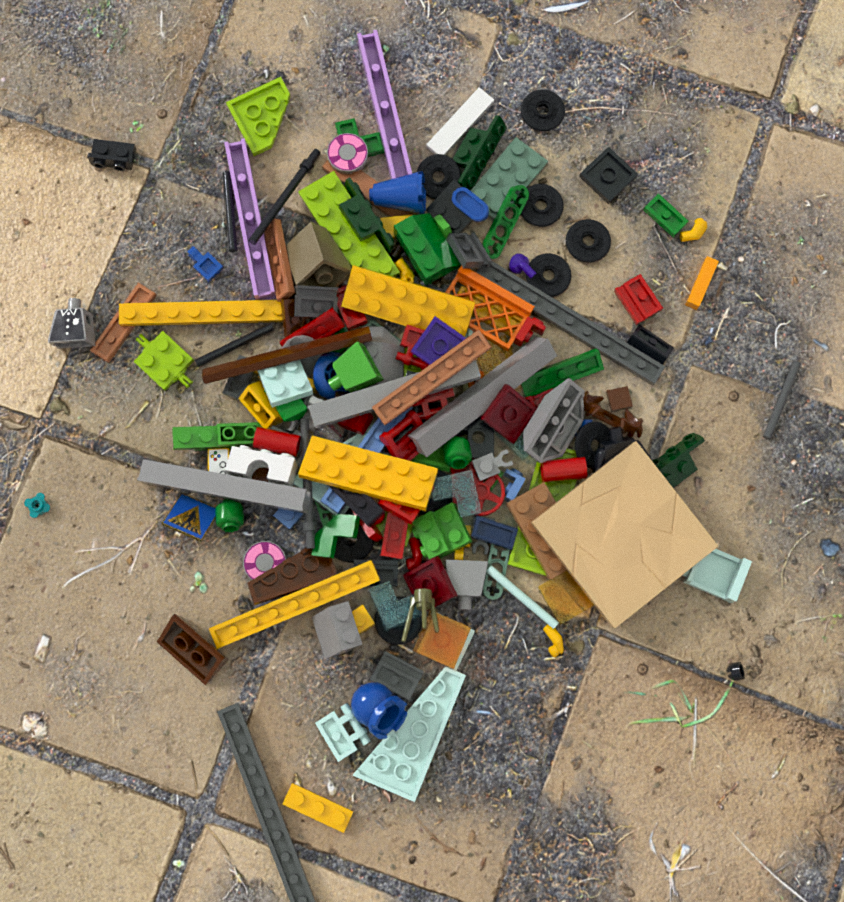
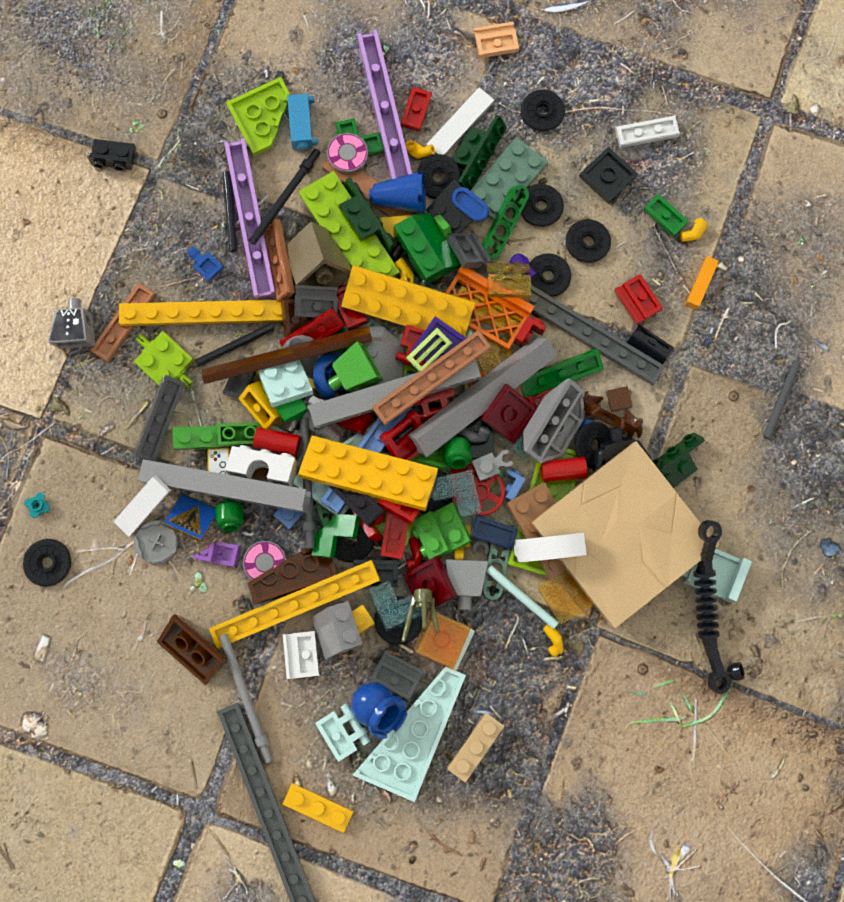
none -> black wheel [23,539,71,587]
none -> white tile [114,475,171,537]
none -> dark grey plate [133,375,185,461]
none -> light grey tile [134,520,179,564]
none -> medium lavender slope [193,542,241,568]
none -> light grey bar [219,634,273,764]
none -> white plate [283,631,319,679]
none -> dark azure brick [287,94,318,151]
none -> red plate [401,87,432,132]
none -> yellow arm [405,140,435,159]
none -> yellowish green tile [406,328,452,372]
none -> tan arch [446,713,504,783]
none -> dark grey arm [457,426,490,443]
none -> light nougat plate [474,22,519,58]
none -> clear yellow plate [487,261,531,298]
none -> white arch [514,533,587,562]
none -> white tile [615,116,680,148]
none -> black piece [693,520,731,694]

